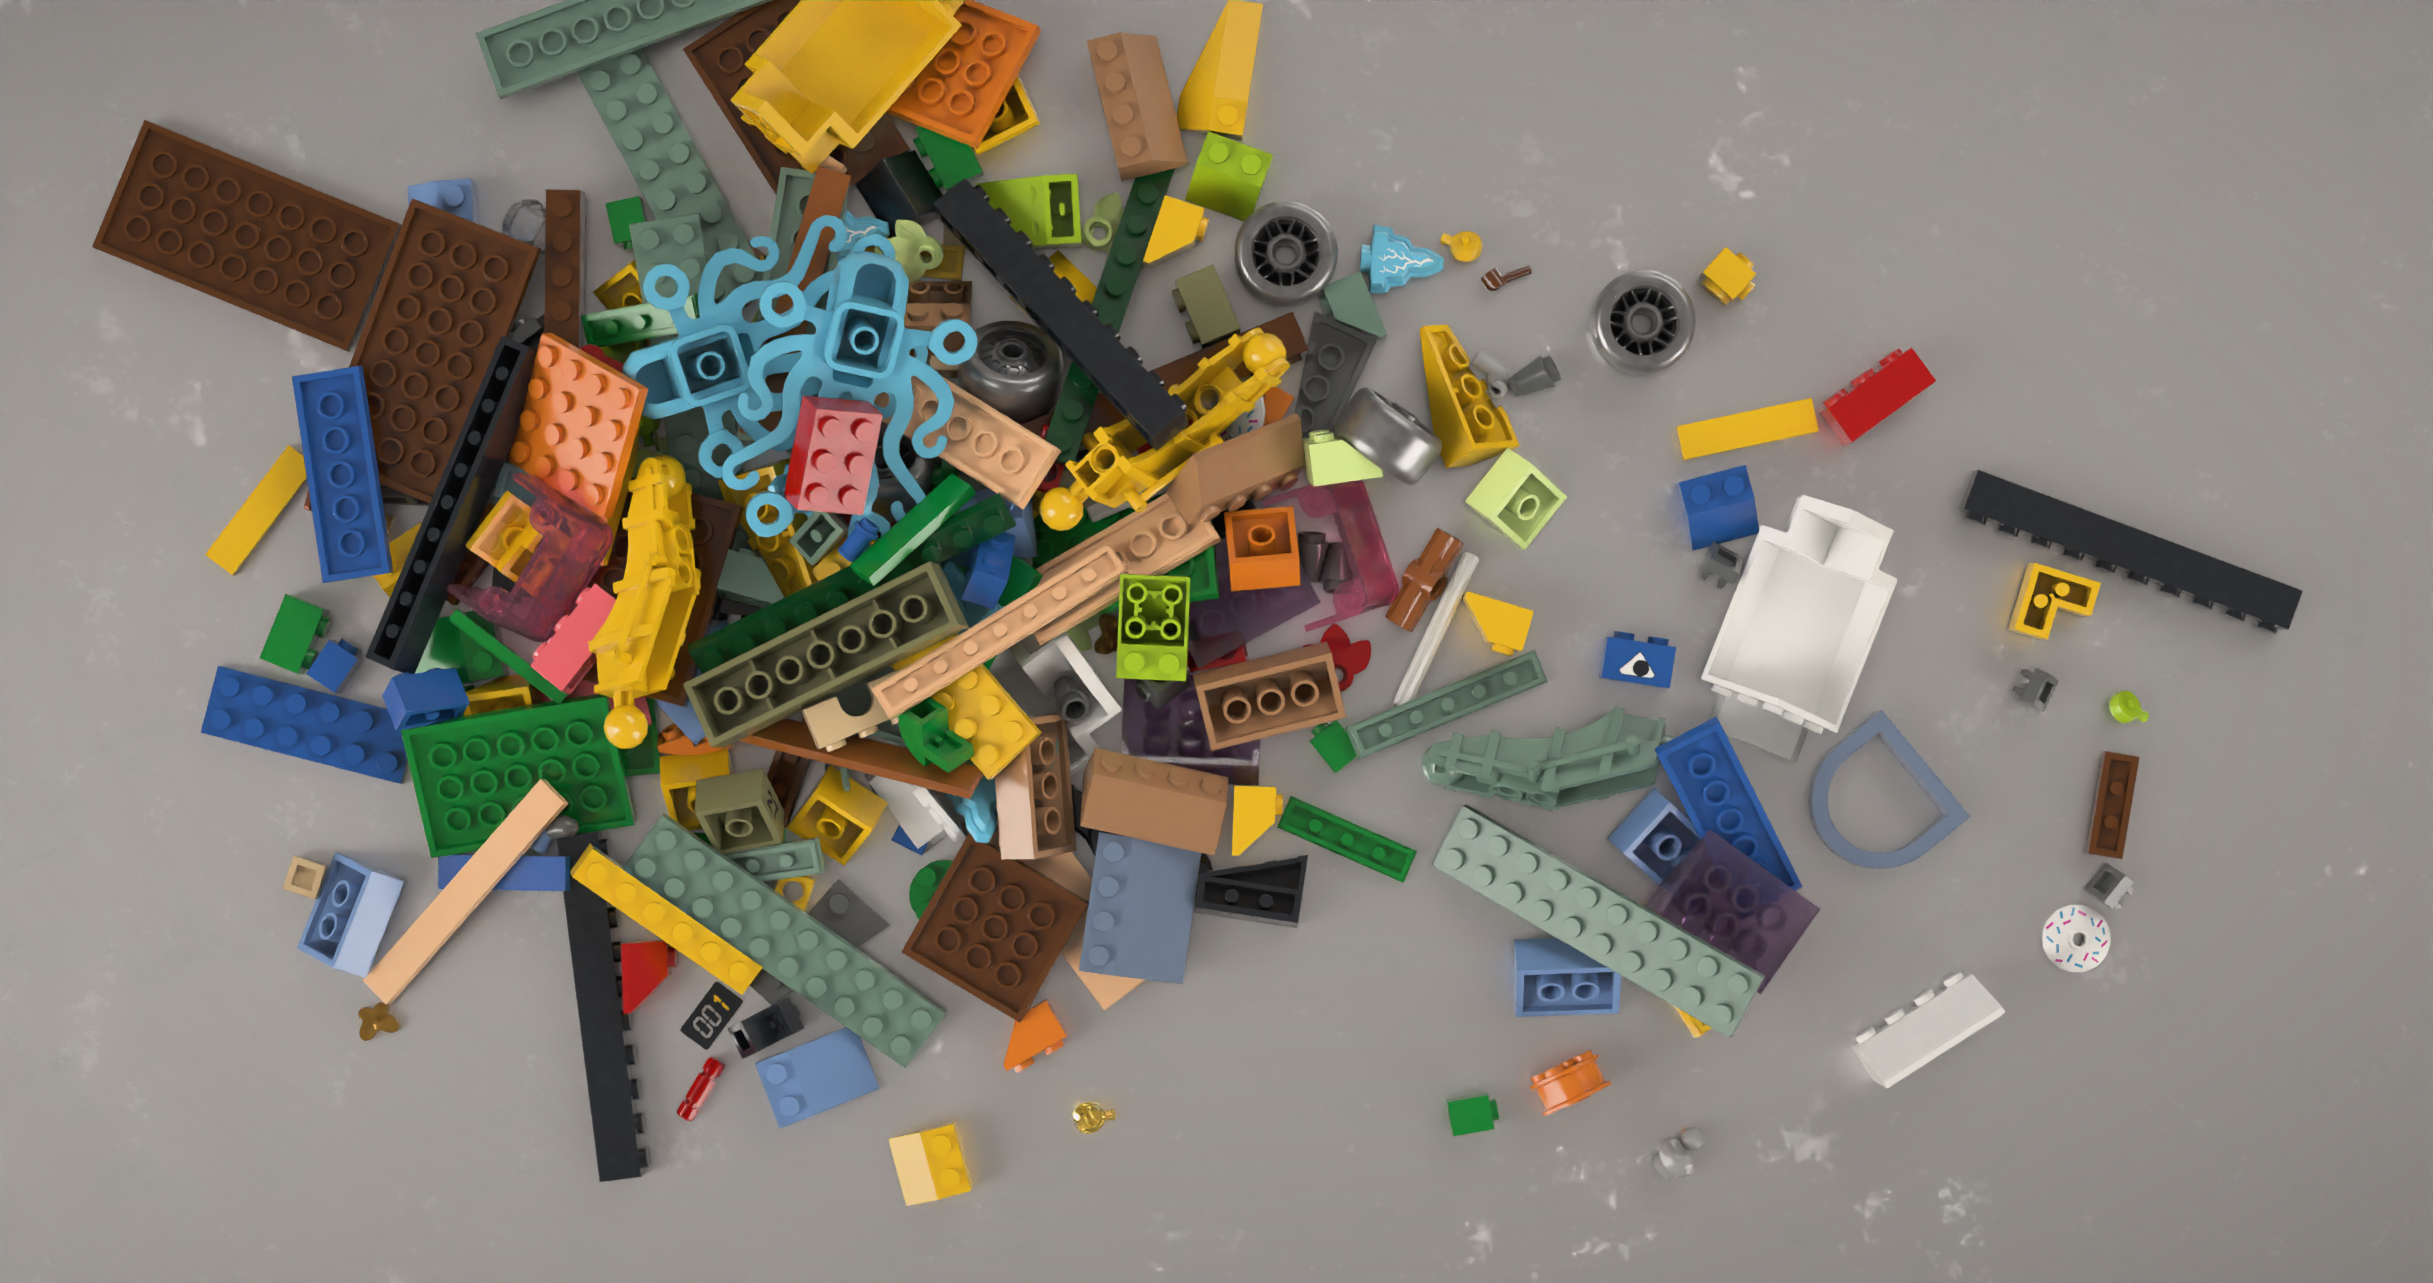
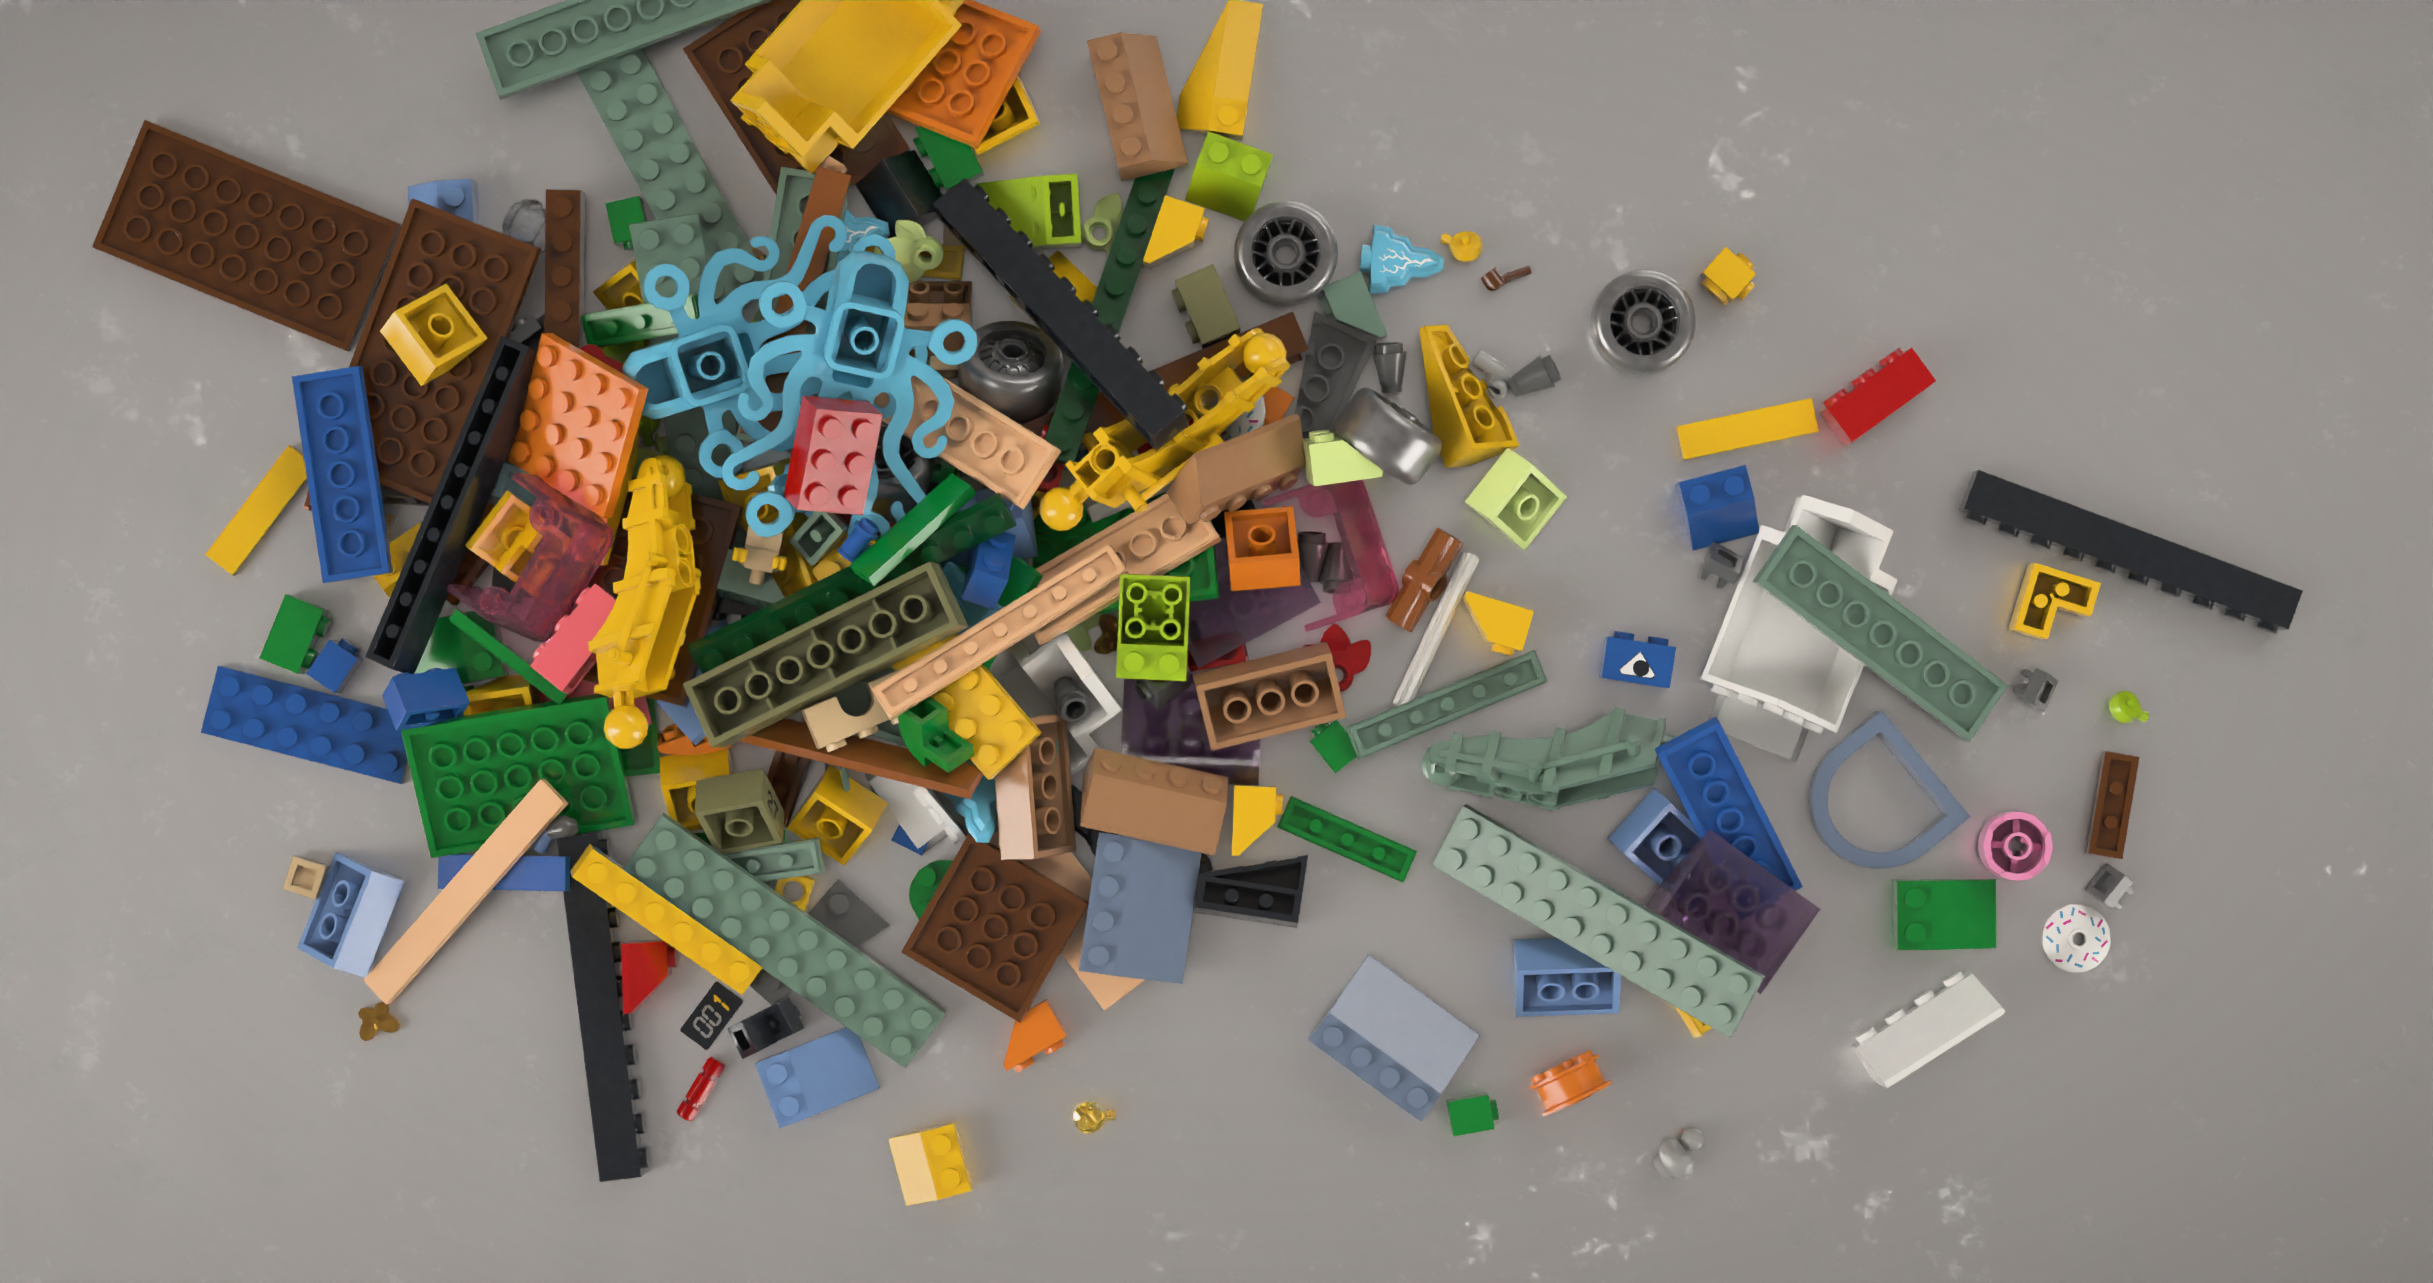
none -> yellow slope [380,284,488,386]
none -> tan piece [732,526,788,585]
none -> piece [1308,954,1480,1122]
none -> dark grey cone [1372,342,1407,393]
none -> sand green plate [1753,525,2009,742]
none -> green slope [1892,879,1996,950]
none -> bright pink brick [1977,811,2053,881]

